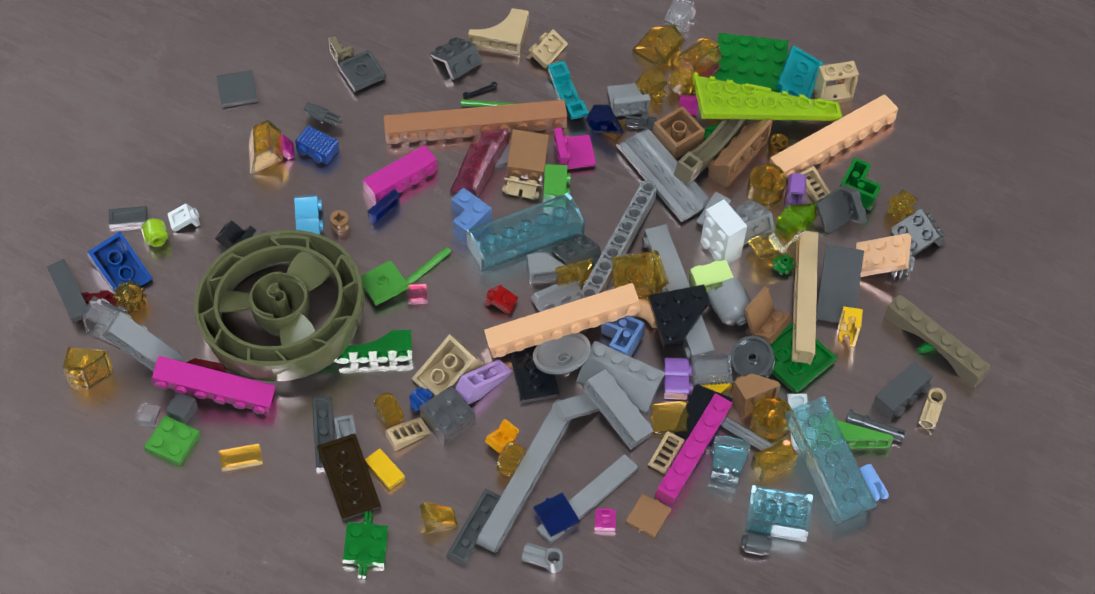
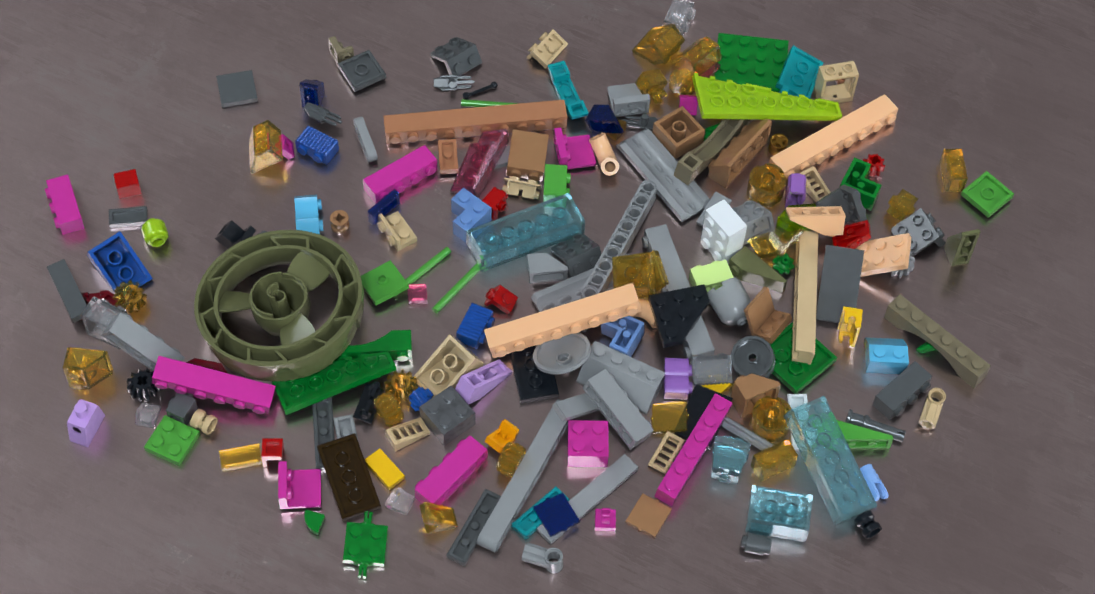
white bracket [168,204,200,232] -> none
tan arch [468,8,529,55] -> none
clear yellow slope [555,258,593,291] -> none
none -> dark pink brick [45,174,85,235]
none -> lavender torso [67,399,105,447]
none -> red panel [114,169,141,199]
none -> black gear [127,368,160,402]
none -> tan wheel [190,409,218,435]
none -> red panel [261,438,284,467]
none -> green wing [271,351,397,415]
none -> dark pink bracket [278,461,321,509]
none -> clear blue slope [299,79,325,107]
none -> green tile [304,509,325,535]
none -> light grey beam [353,116,378,163]
none -> black hinge [353,381,385,424]
none -> tan bracket [377,211,417,251]
none -> clear yellow gear [384,369,418,404]
none -> clear slope [385,487,415,515]
none -> dark pink brick [415,435,488,512]
none -> bright green bar [432,258,487,313]
none -> piece [434,75,475,91]
none -> nougat plate [438,139,458,174]
none -> blue brick [456,303,495,349]
none -> red brick [482,187,508,221]
none -> teal tile [511,487,570,540]
none -> dark pink brick [567,420,609,468]
none -> light nougat cylinder [589,133,619,176]
none -> olive slope [729,246,787,293]
none -> light nougat slope [786,206,846,237]
none -> red wing [832,220,871,249]
none -> black wheel [854,511,882,539]
none -> red gear [863,154,885,176]
none -> medium azure slope [864,337,909,374]
none -> clear yellow brick [940,149,968,192]
none -> olive slope [944,229,980,266]
none -> bright green plate [961,171,1014,218]

